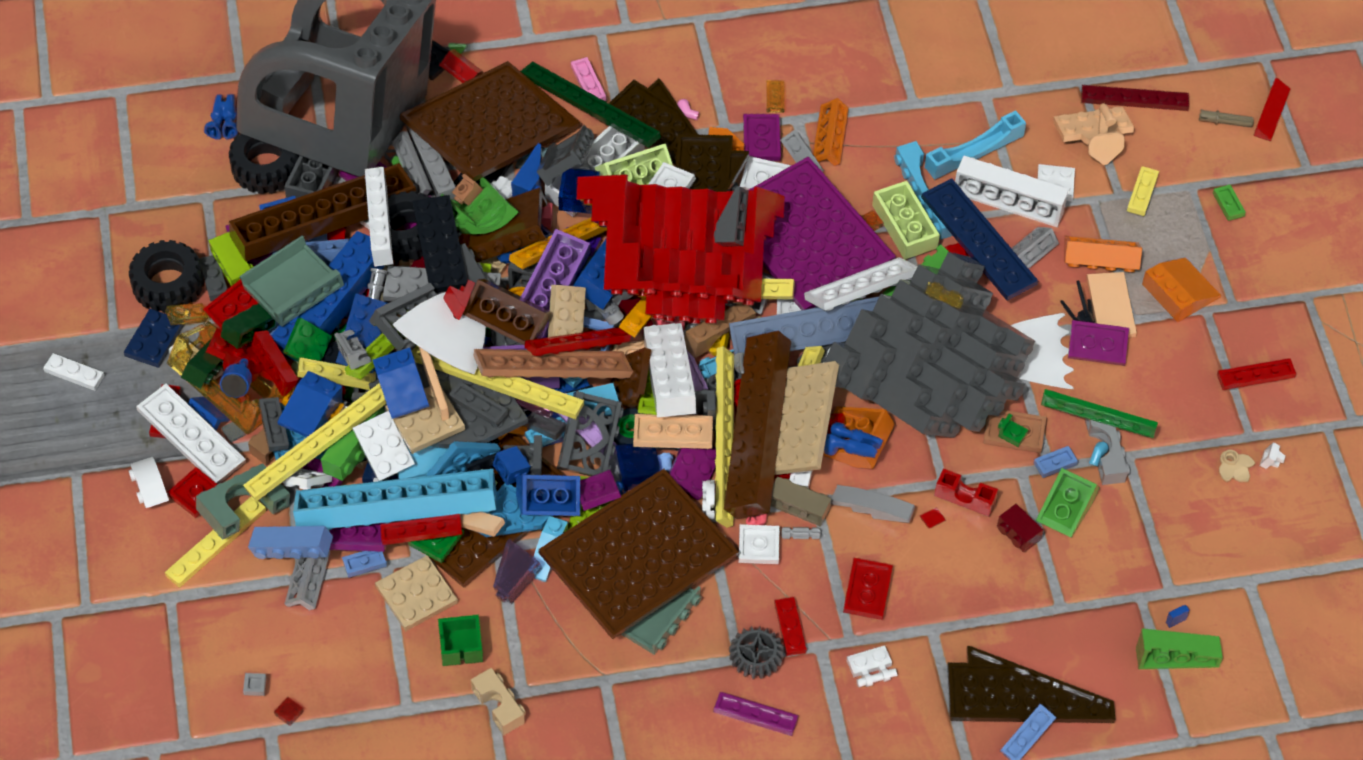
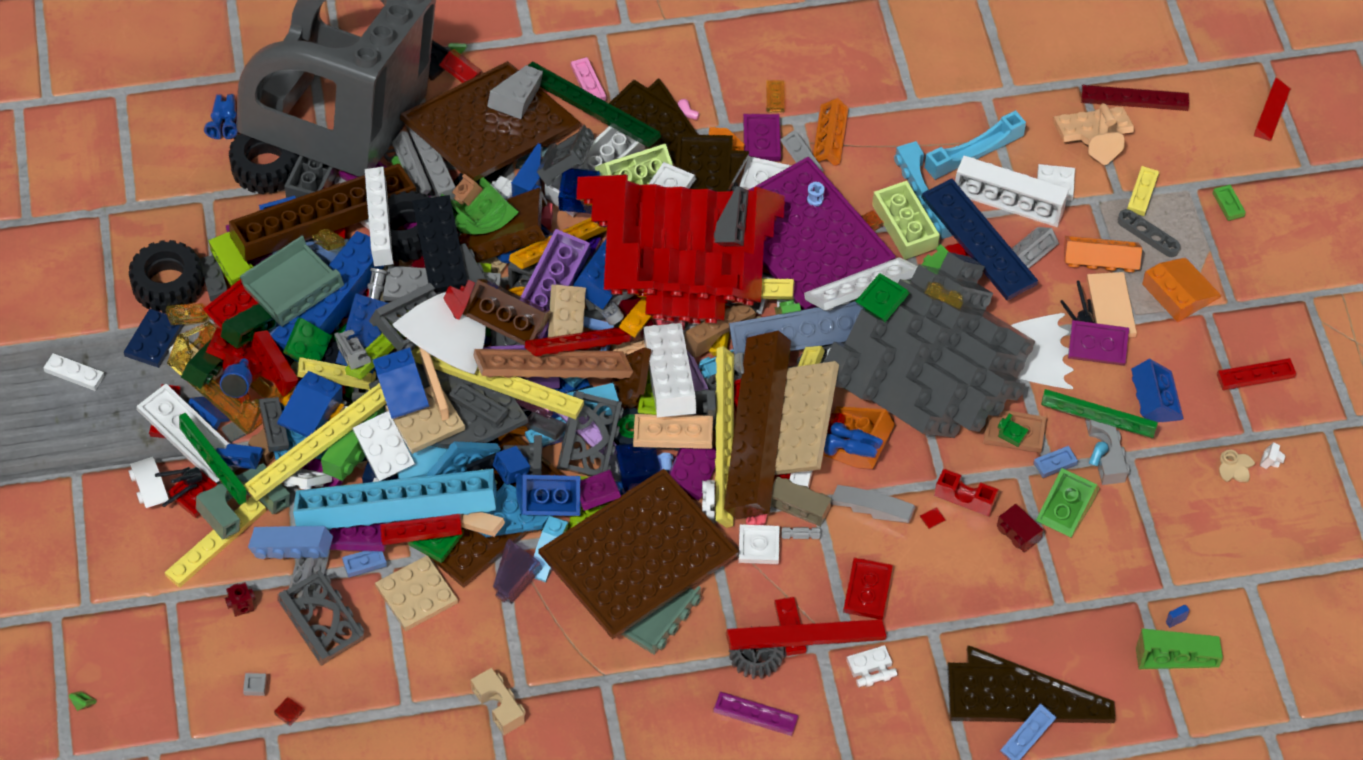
green piece [438,614,483,666] -> none
dark tan axle [1199,109,1254,127] -> none
none -> bright green slope [68,691,97,711]
none -> black plant [155,467,202,507]
none -> green tile [179,412,246,505]
none -> blue panel [216,444,263,469]
none -> dark red brick [225,582,256,617]
none -> dark grey fence [278,570,364,666]
none -> clear yellow plate [313,229,345,251]
none -> light grey wedge [487,66,543,119]
none -> red tile [726,619,887,650]
none -> bright green plate [774,300,801,315]
none -> light blue bush [807,182,824,206]
none -> green plate [855,273,910,322]
none -> dark grey beam [1117,209,1180,257]
none -> blue slope [1131,358,1184,422]

